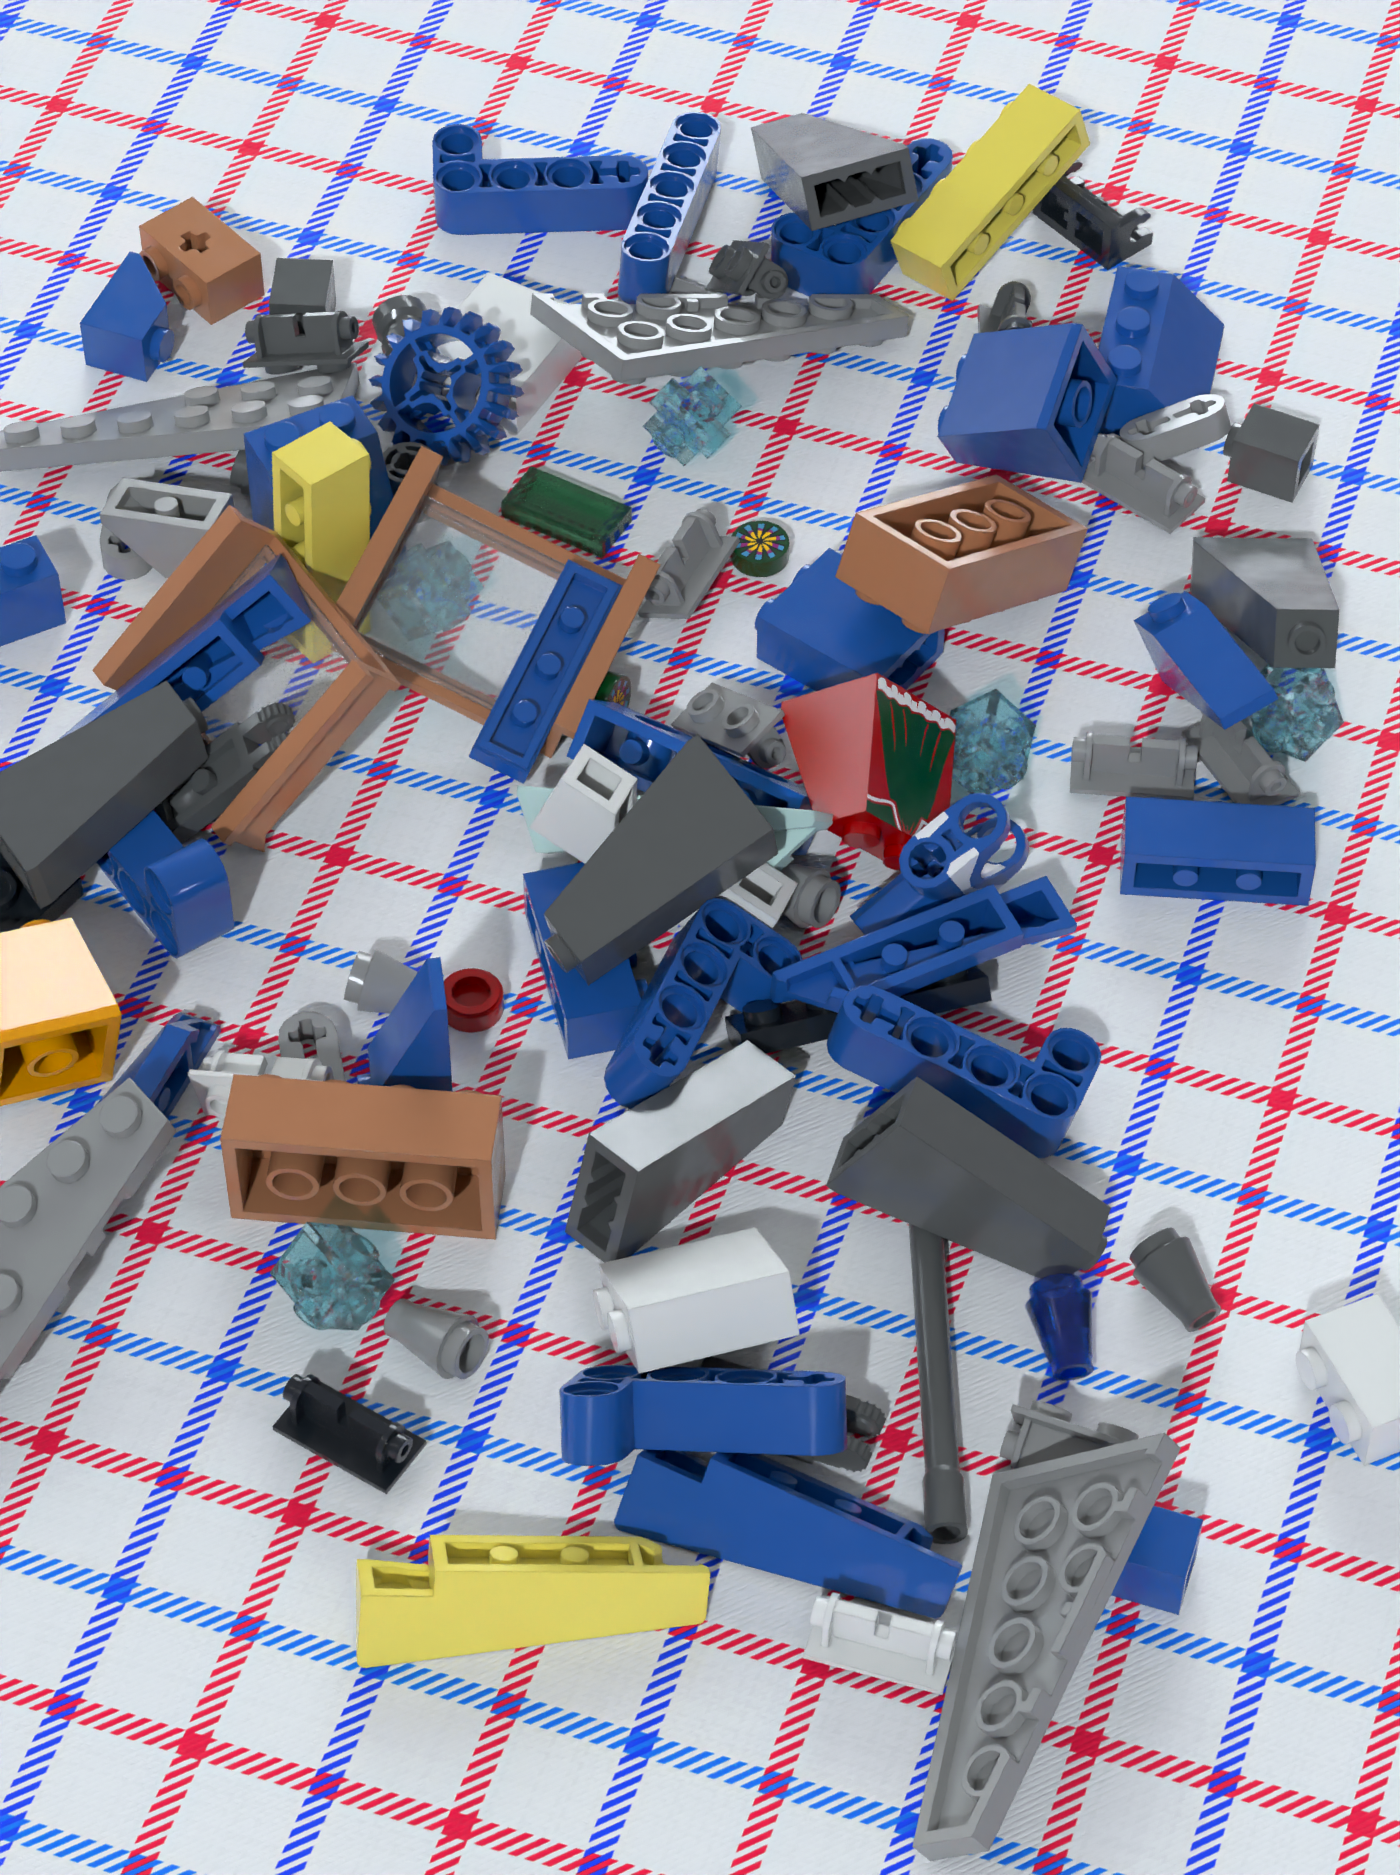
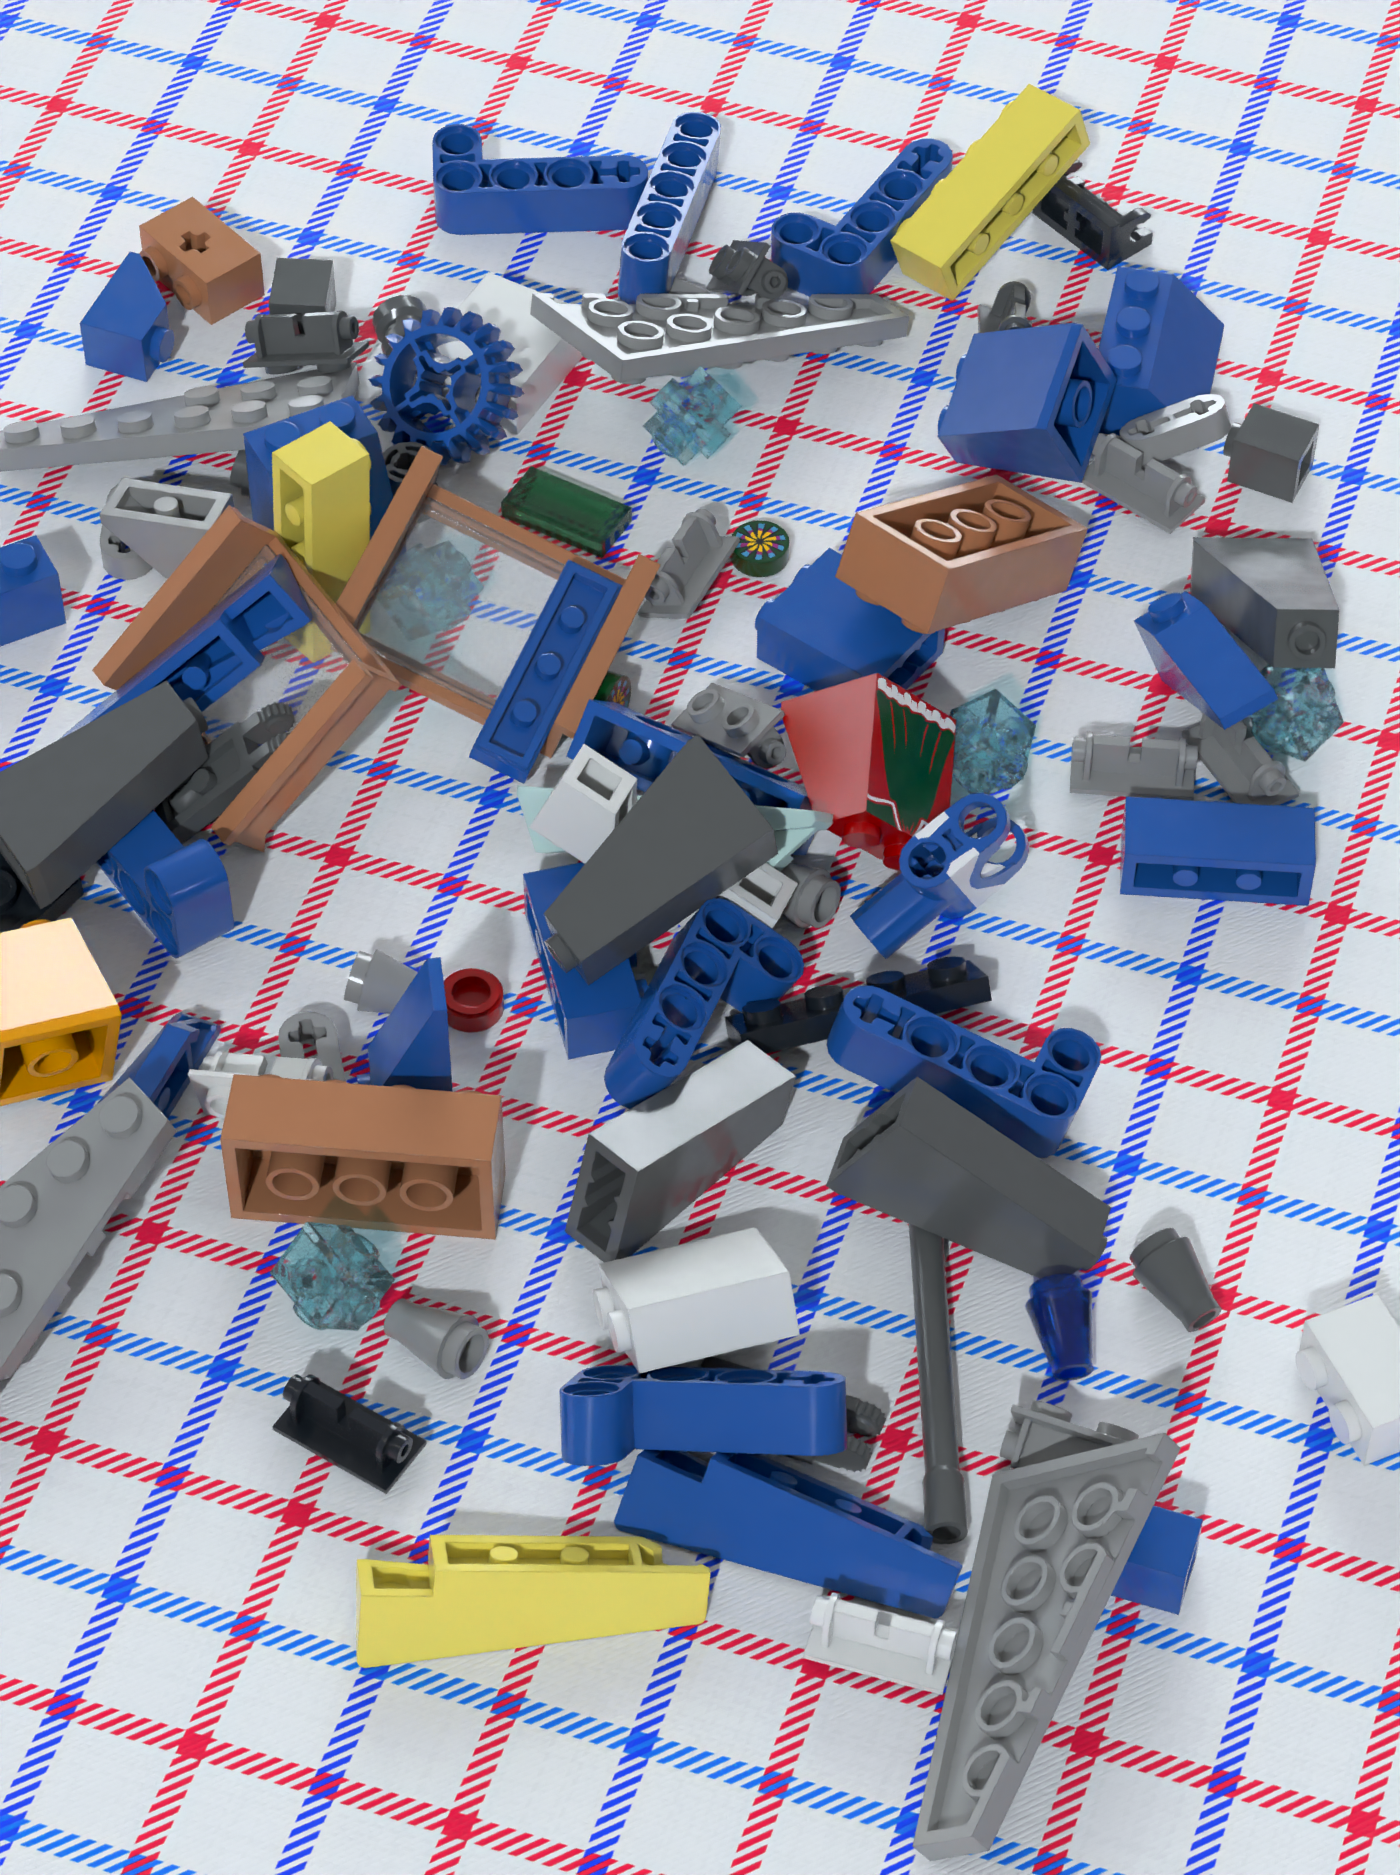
slope [751,113,919,231] -> none
blue wedge [770,876,1077,1013] -> none

